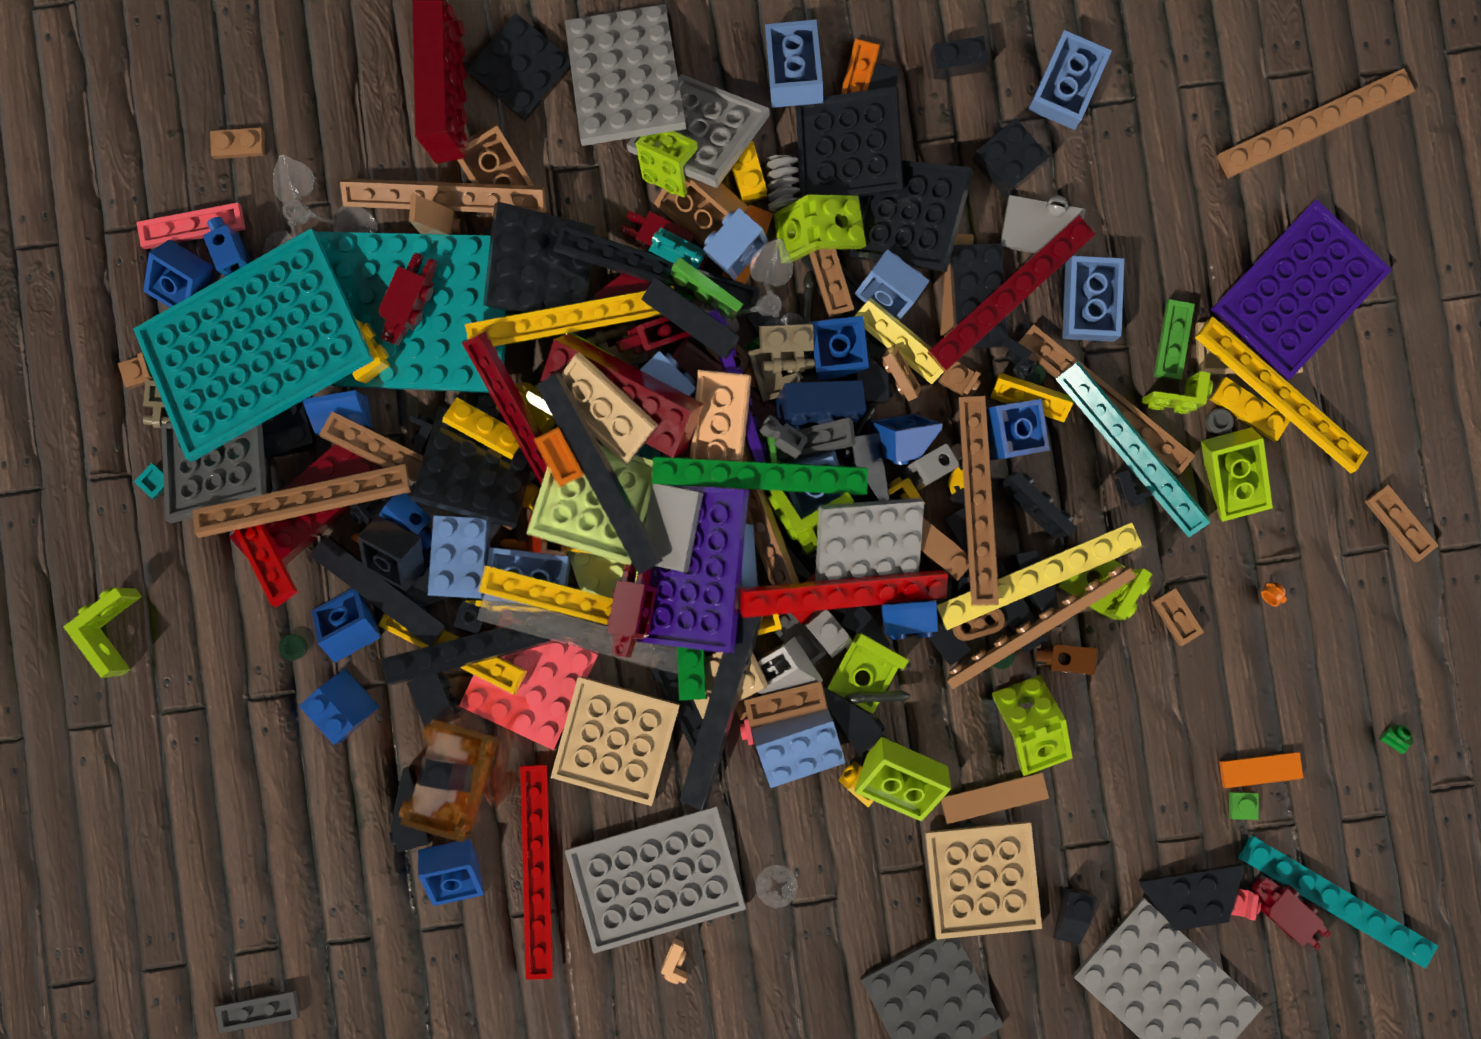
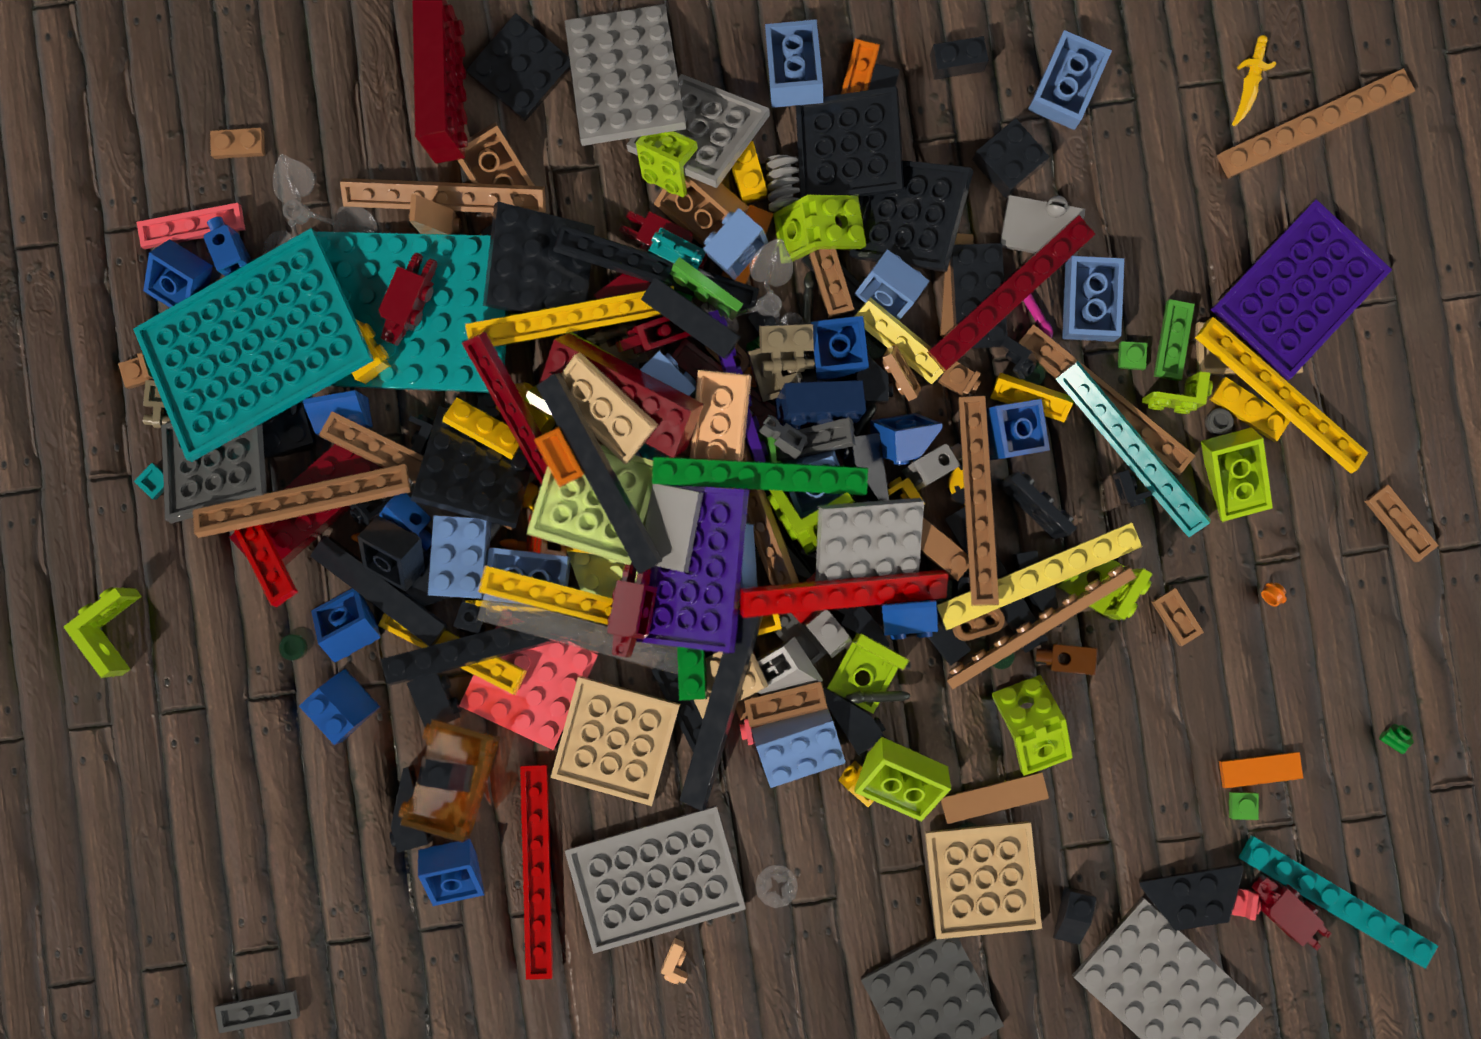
none -> dark pink piece [1023,294,1053,338]
none -> bright green plate [1118,341,1147,370]
none -> yellow piece [1232,35,1276,126]

